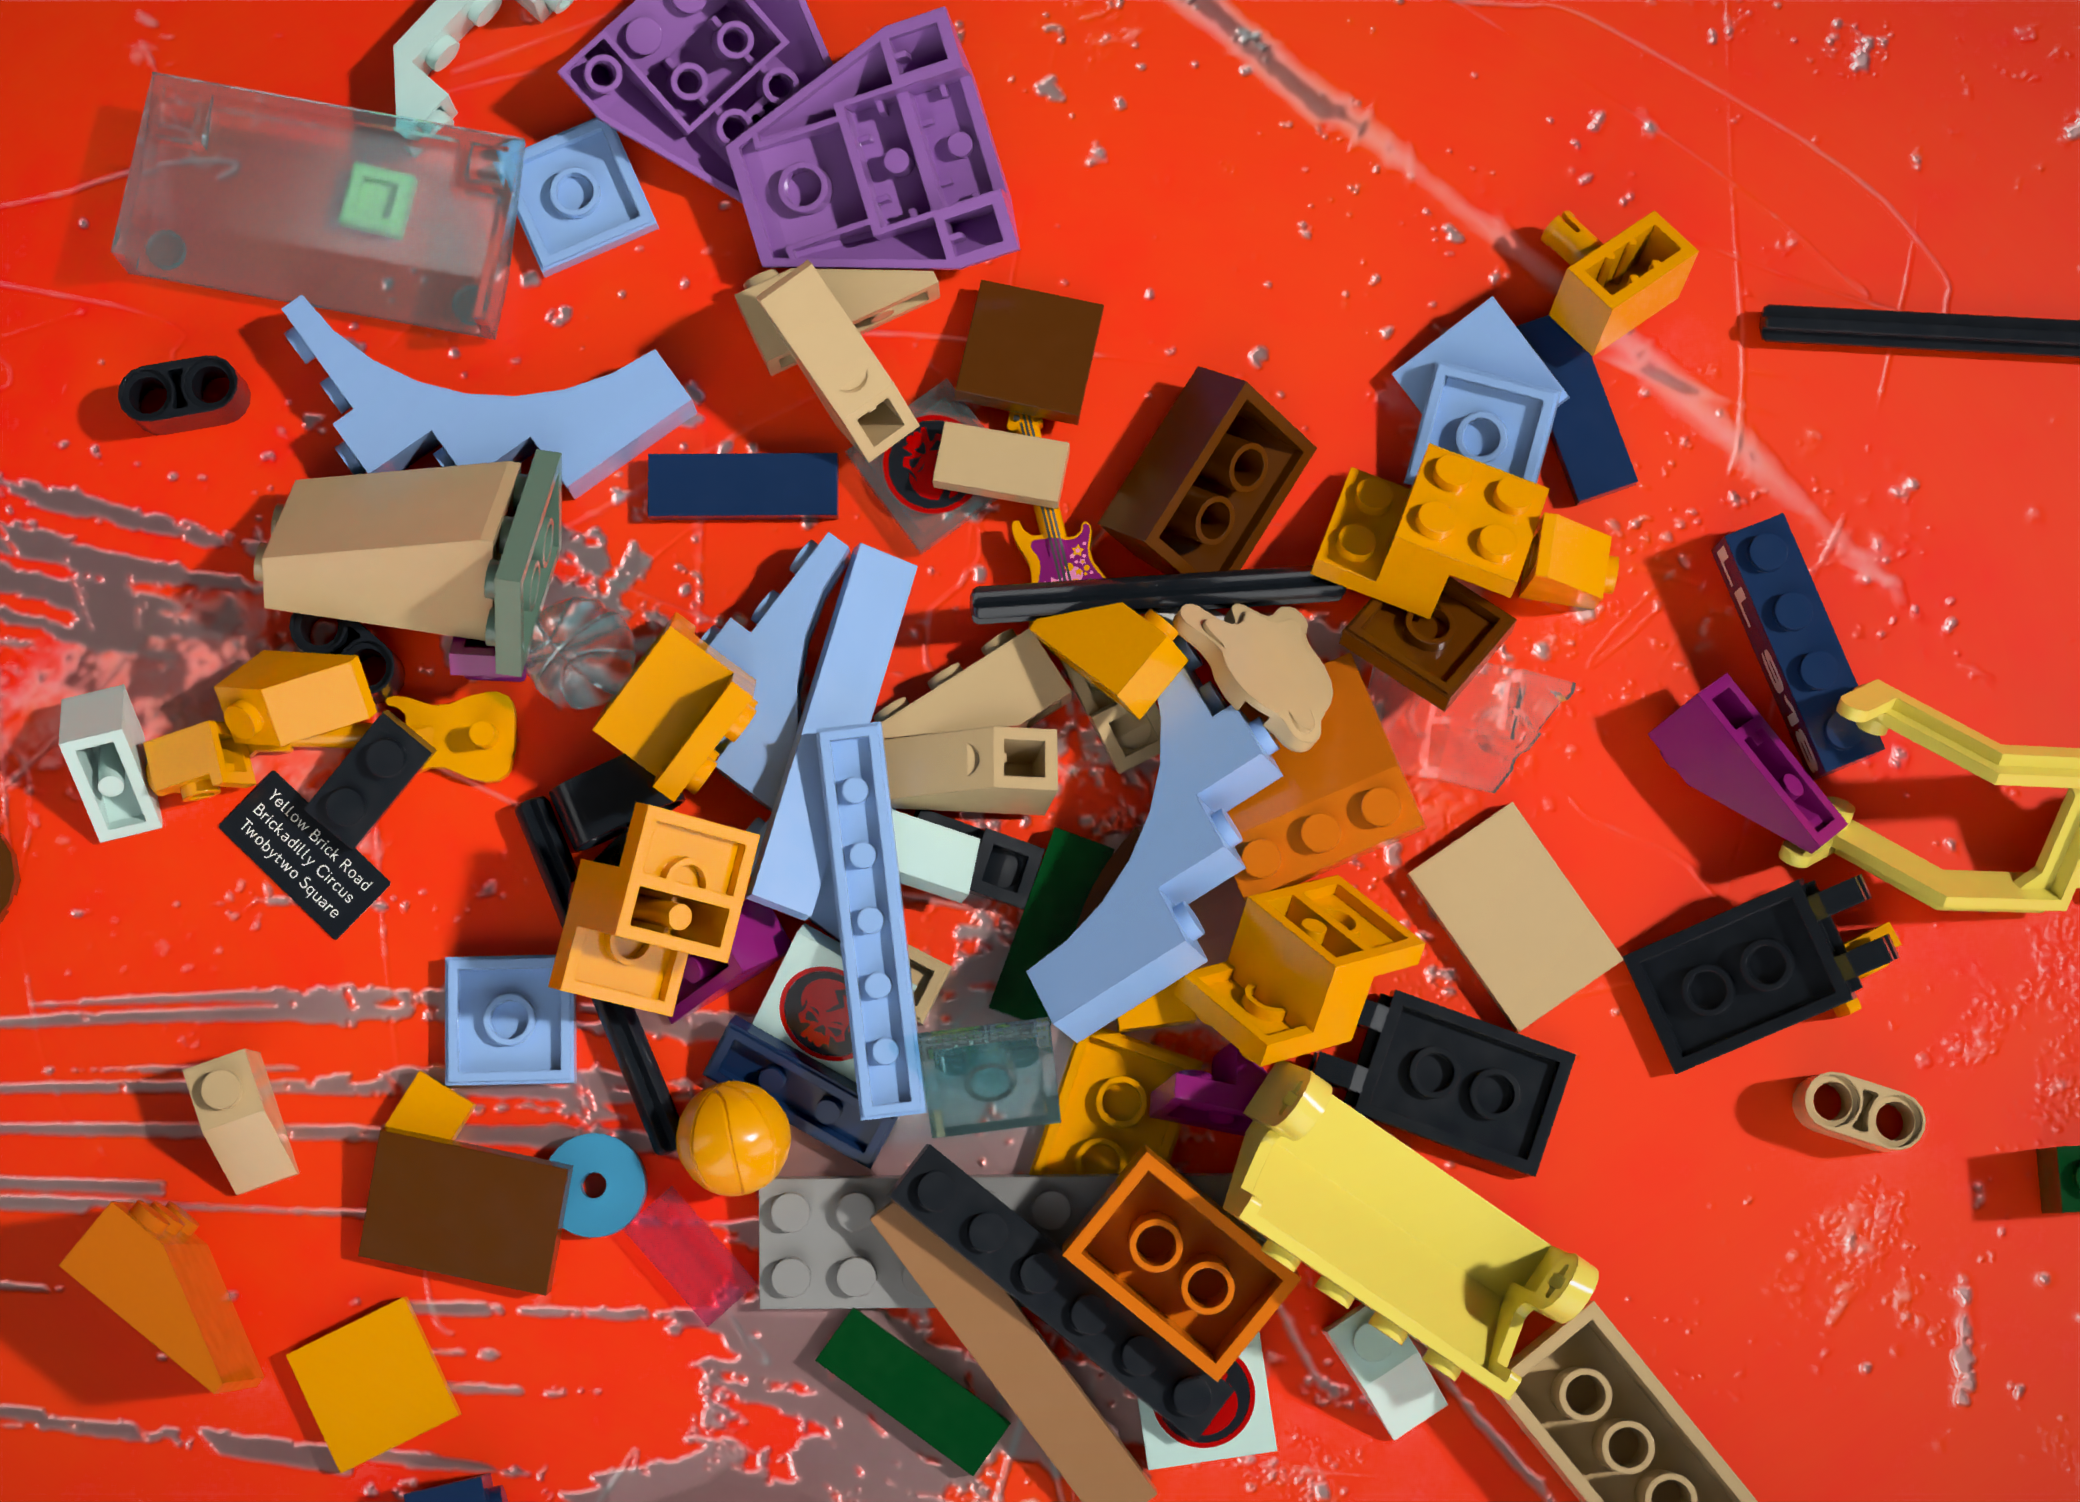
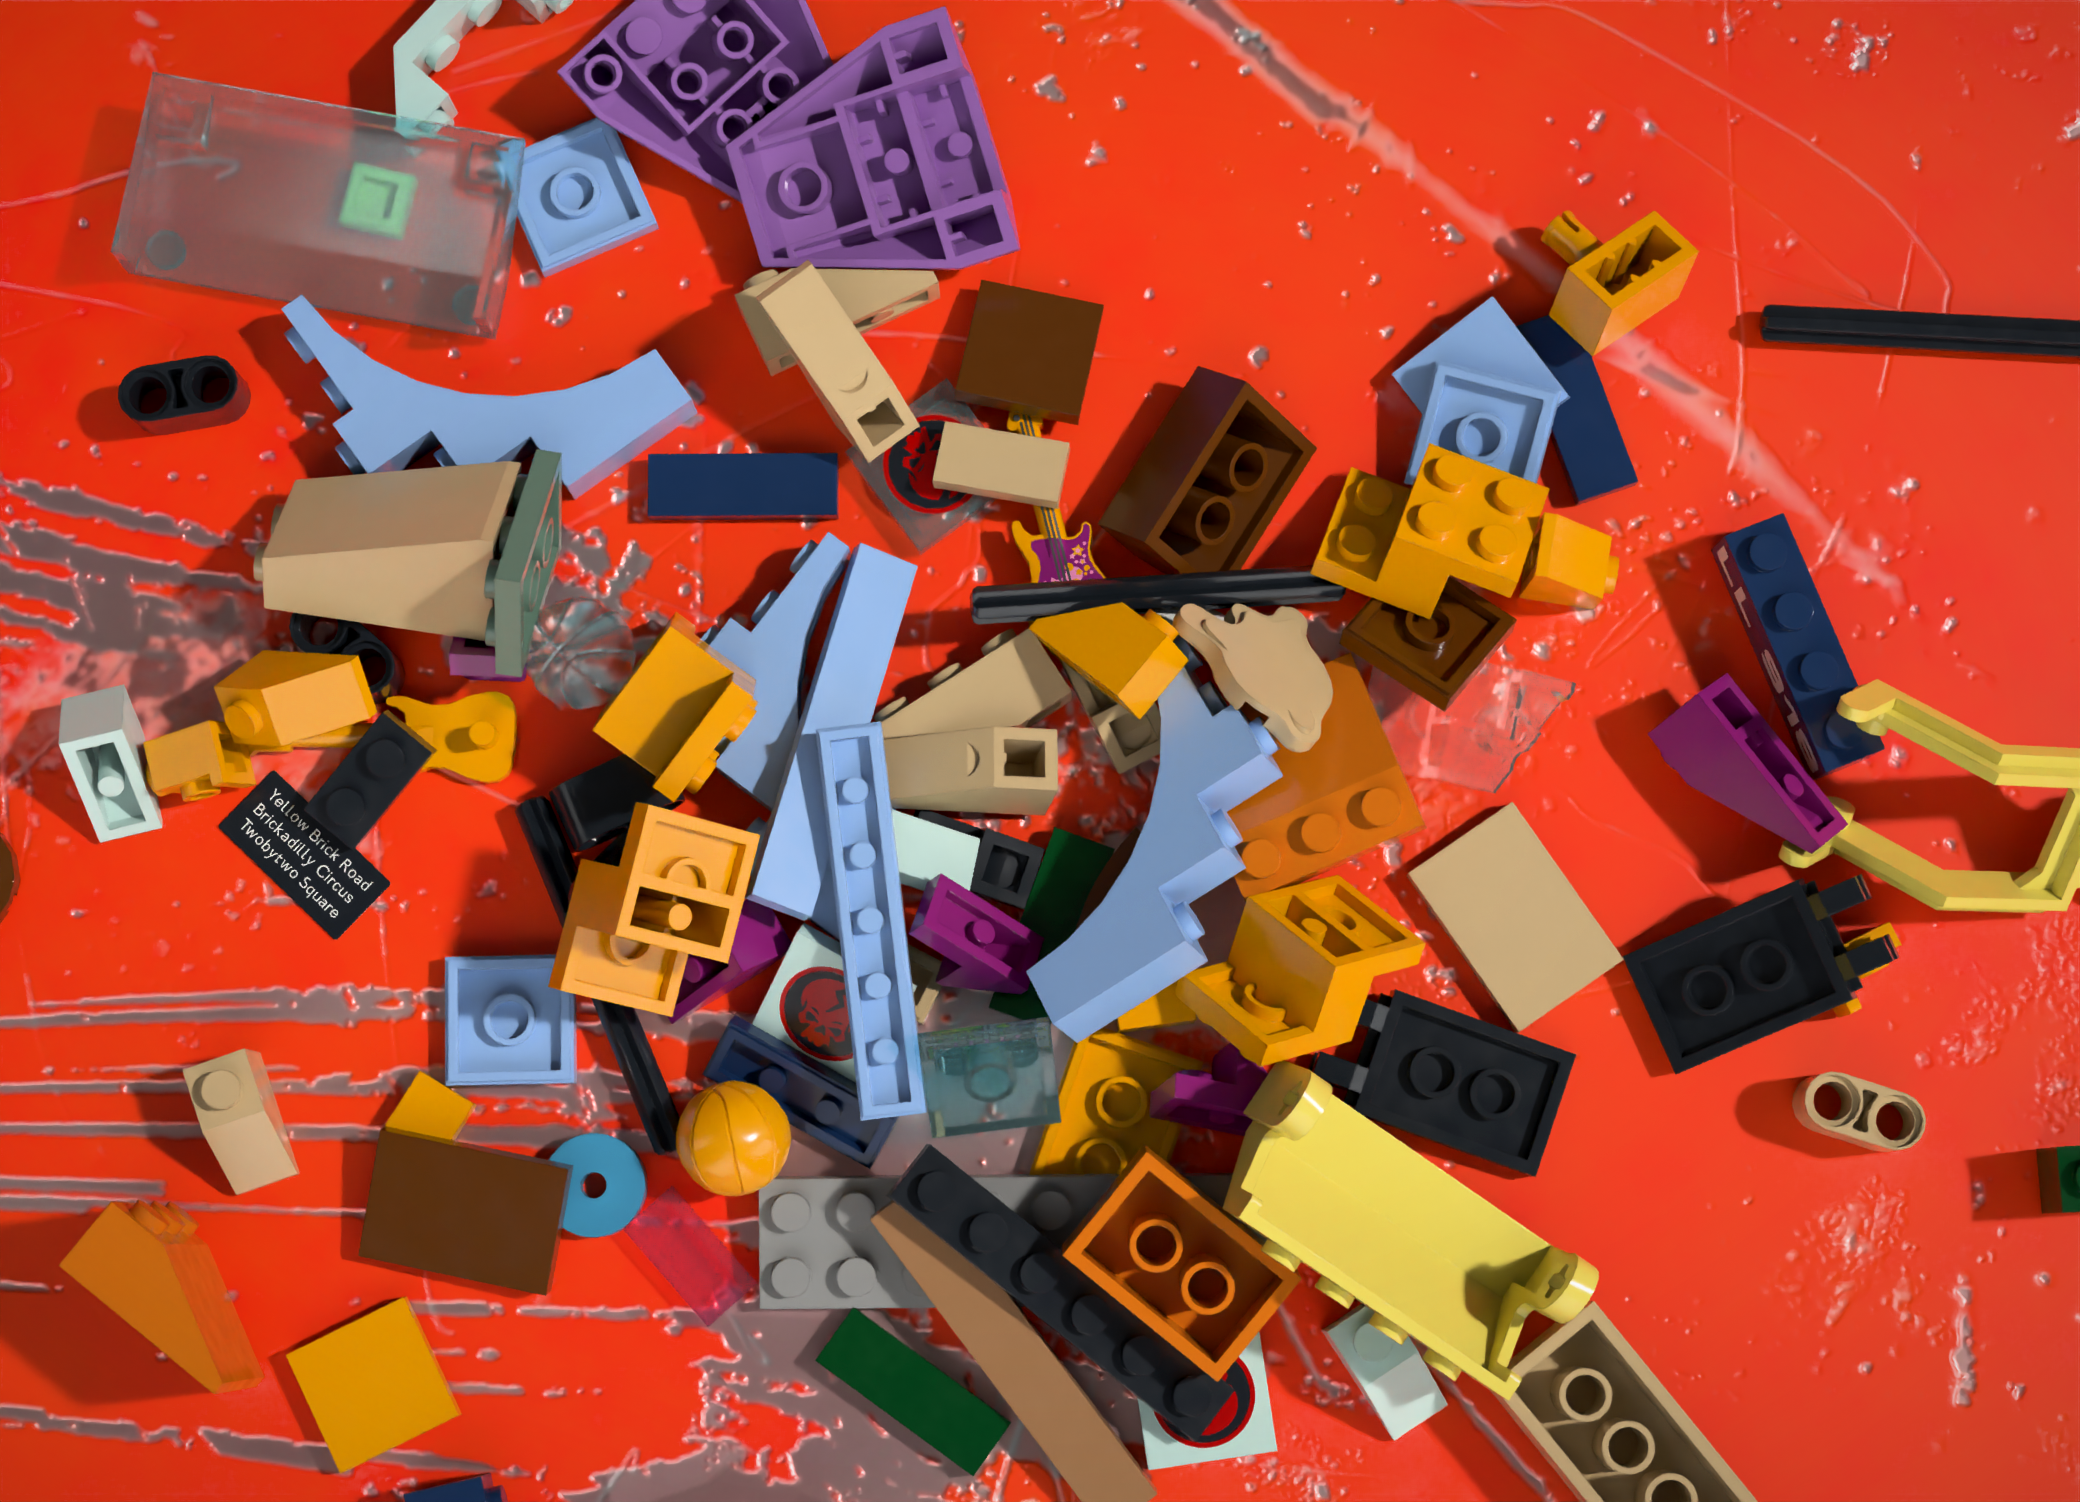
none -> magenta slope [909,873,1044,994]

